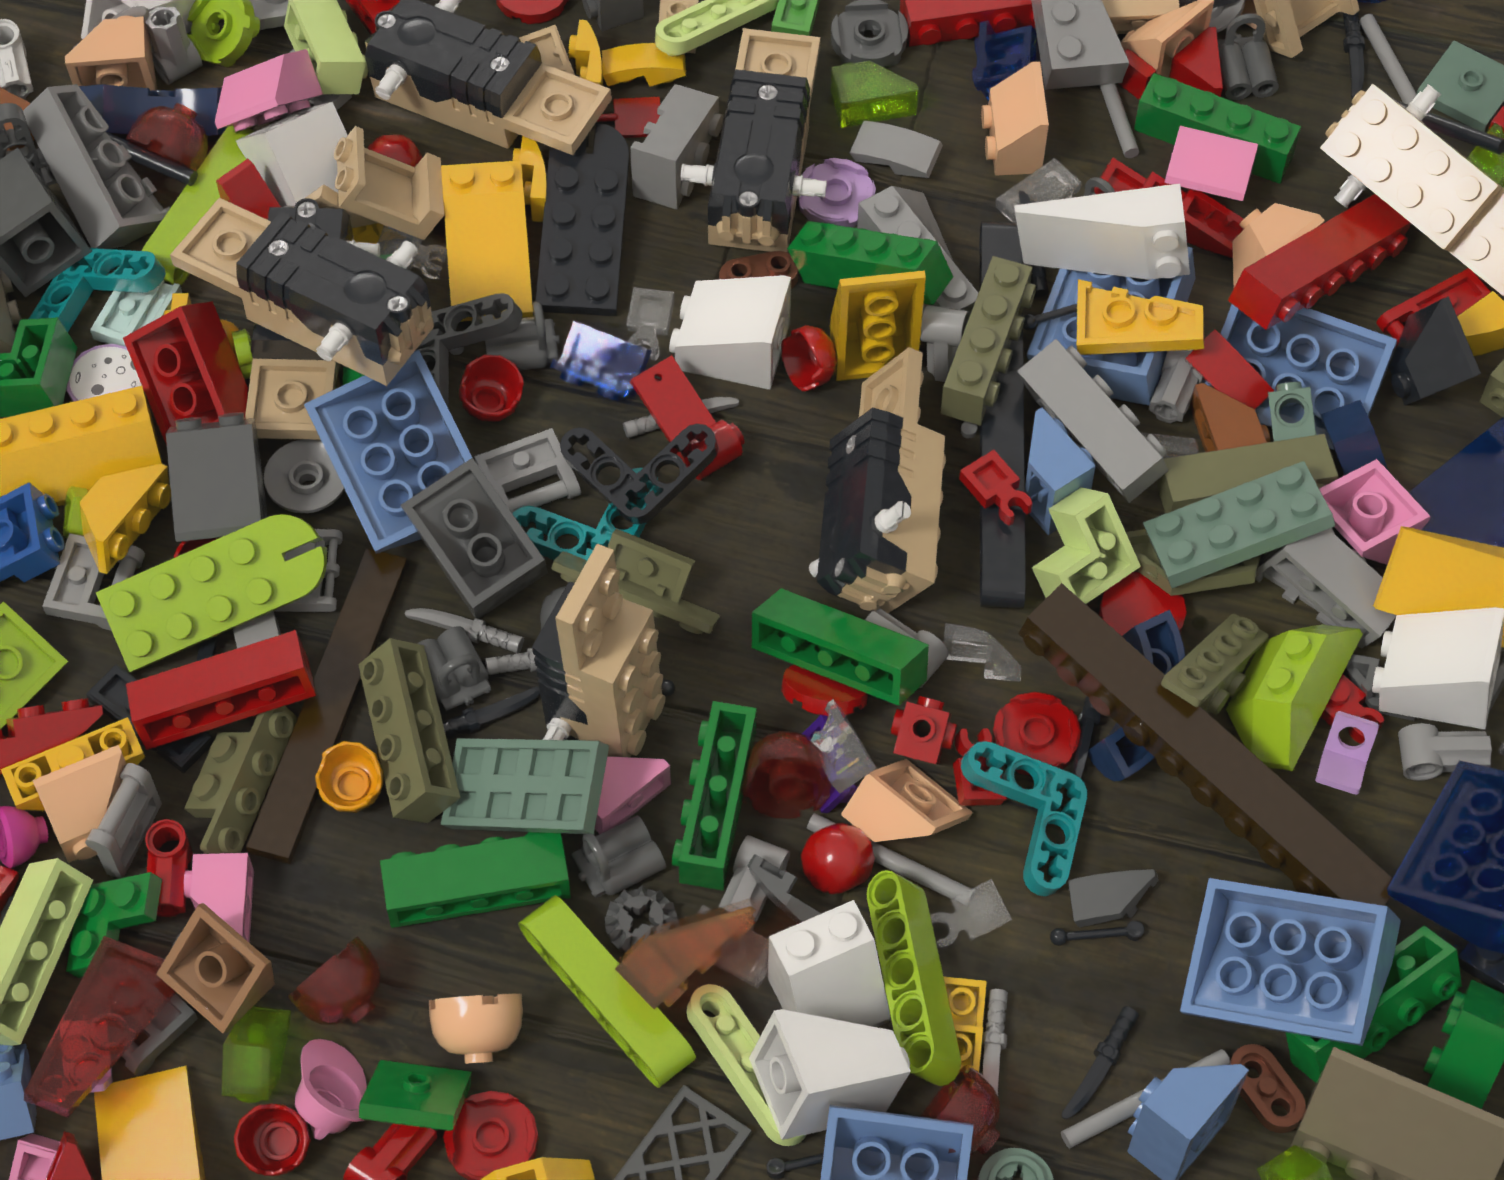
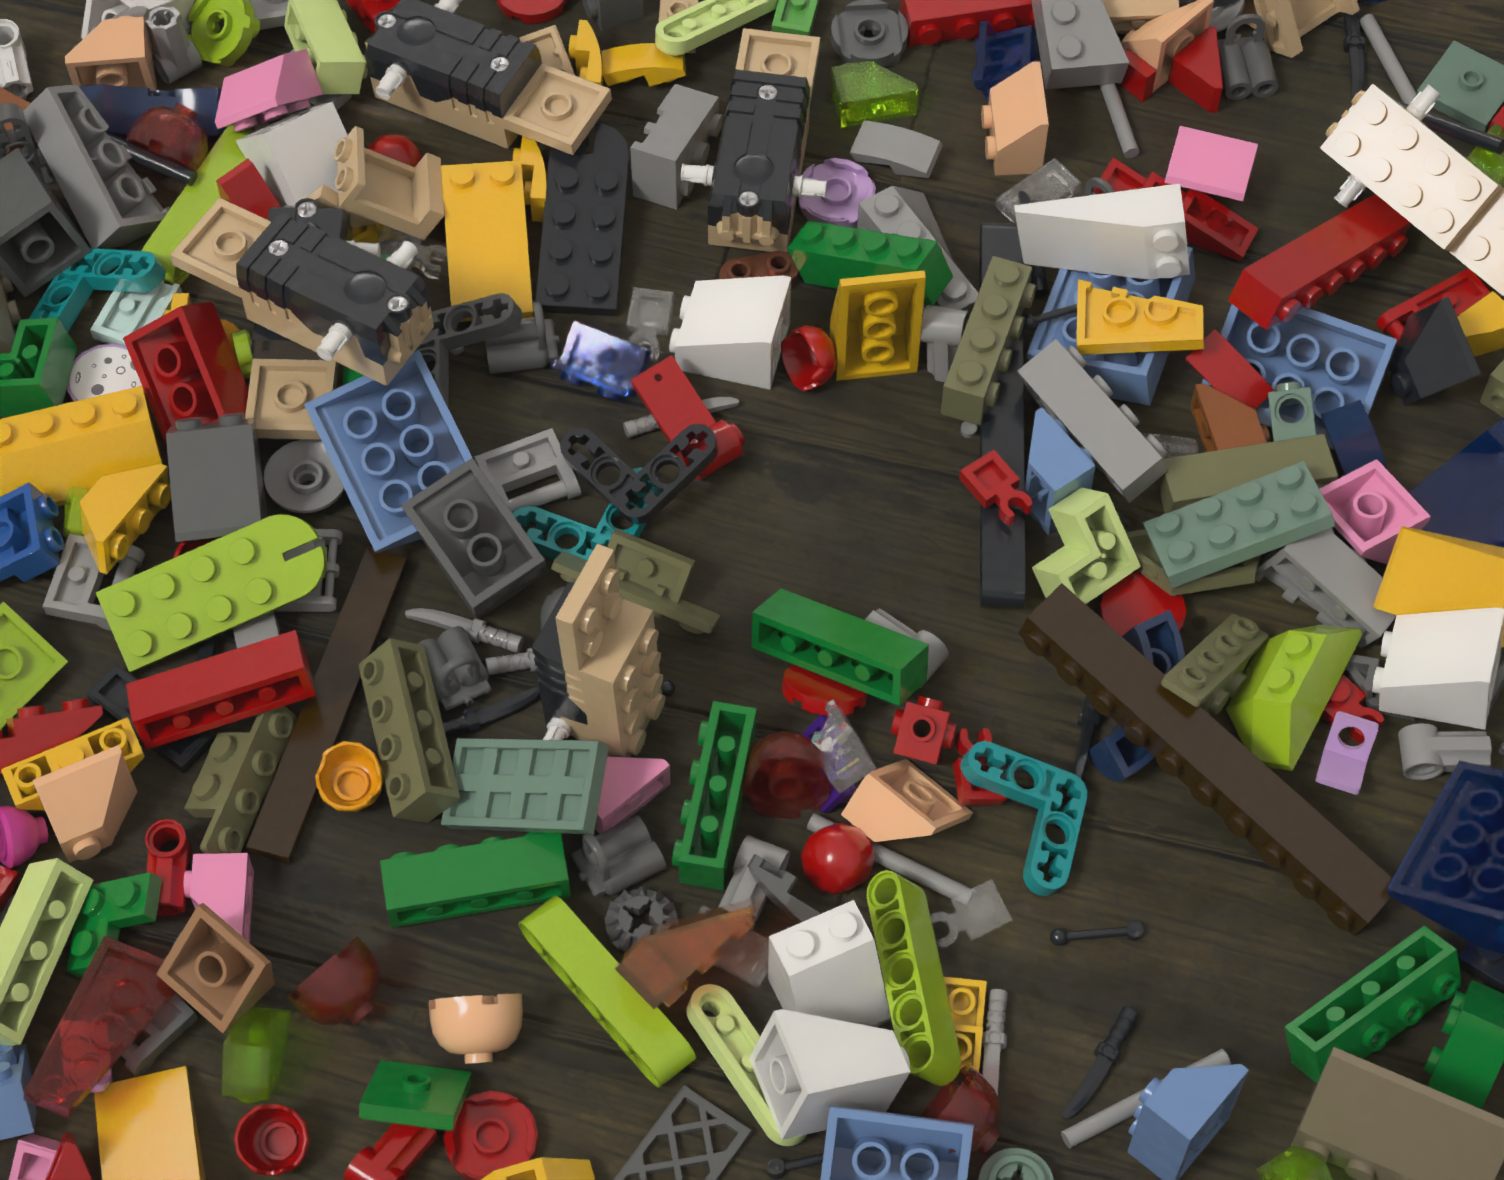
light grey plate [85,763,162,879] -> none
bright pink piece [295,1039,367,1140] -> none
red hair [459,355,524,422] -> none
red piece [597,97,660,138] -> none
piece [809,347,946,613] -> none
clear slope [943,623,1022,682] -> none
red tile [992,692,1081,776] -> none
dark grey slope [1068,869,1159,928] -> none
green brick [1134,73,1301,184] -> none
light grey piece [1149,350,1203,424] -> none
medium blue slope [1180,878,1401,1046] -> none
copper plate [1229,1044,1306,1133] -> none
light nougat slope [1232,203,1325,287] -> none

